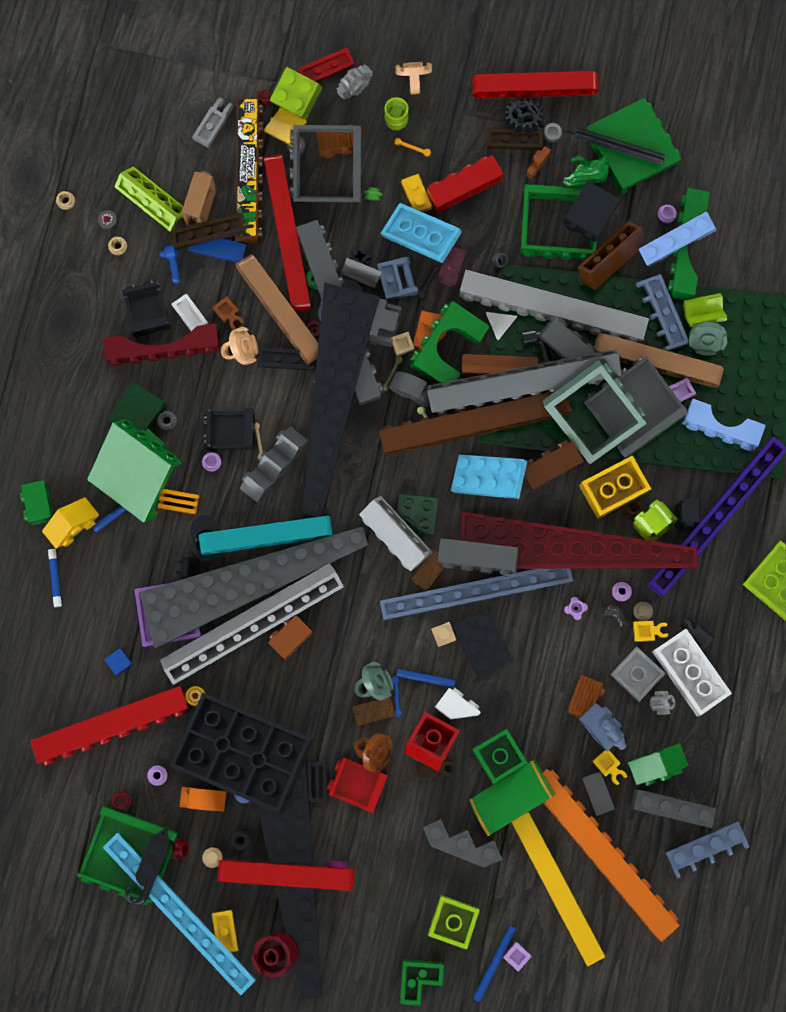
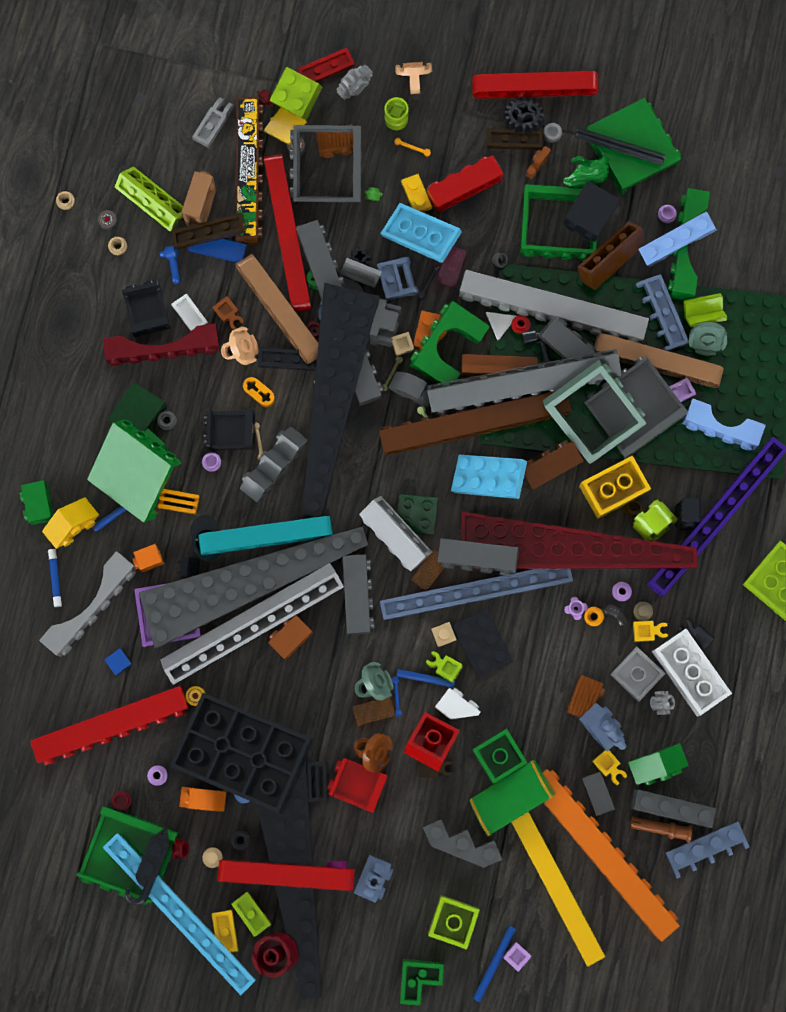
none -> light grey arch [39,551,136,657]
none -> orange brick [132,544,164,573]
none -> lime plate [232,892,271,937]
none -> light orange beam [243,377,275,407]
none -> dark grey brick [343,555,374,635]
none -> sand blue brick [354,855,393,903]
none -> lime plate [426,651,463,683]
none -> red plate [511,315,530,334]
none -> light orange plate [584,607,604,626]
none -> dark orange pin [630,816,693,843]

